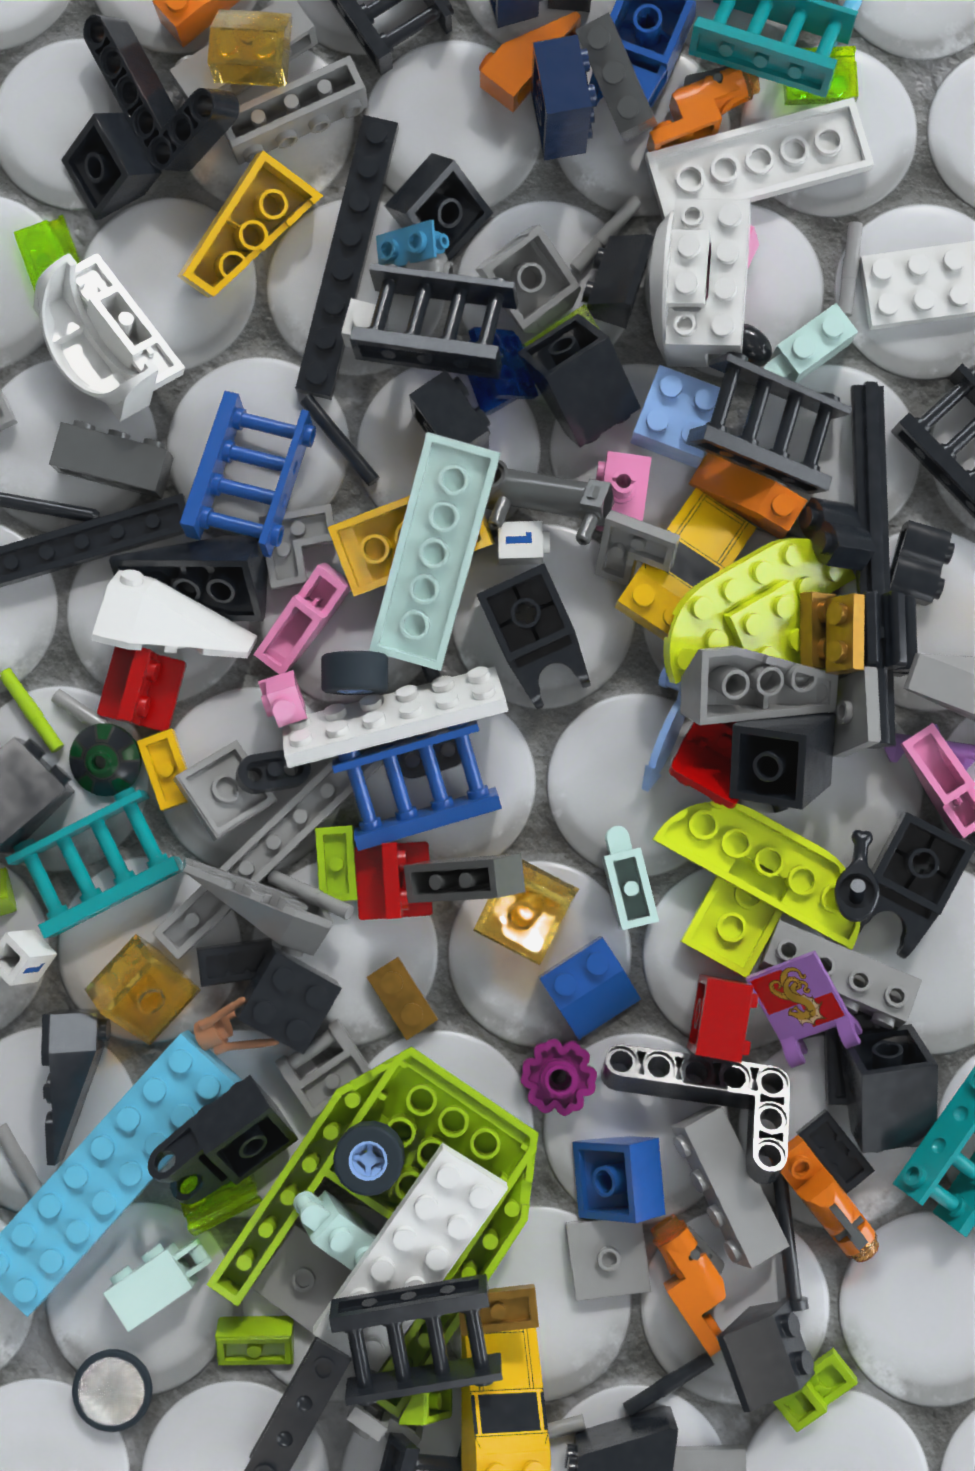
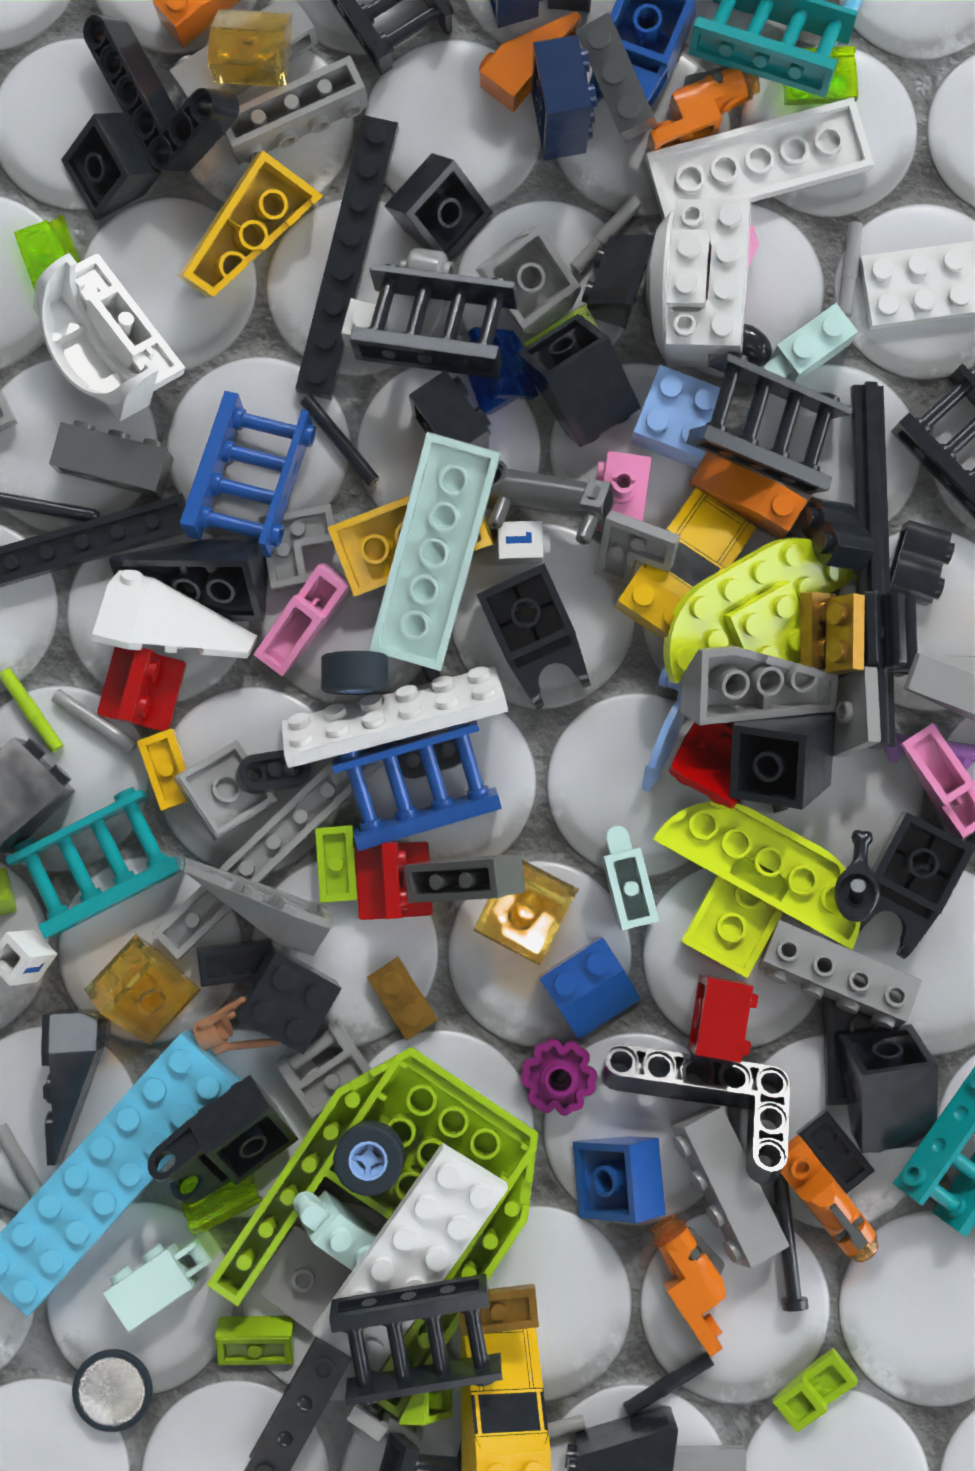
dish [69,723,142,796] -> none
bright pink brick [258,670,307,728] -> none
light grey piece [268,870,354,920] -> none
dark azure hinge [376,220,449,267] -> none
light grey plate [566,1219,651,1301] -> none
black slope [717,1300,815,1413] -> none
flag [746,950,863,1068] -> none

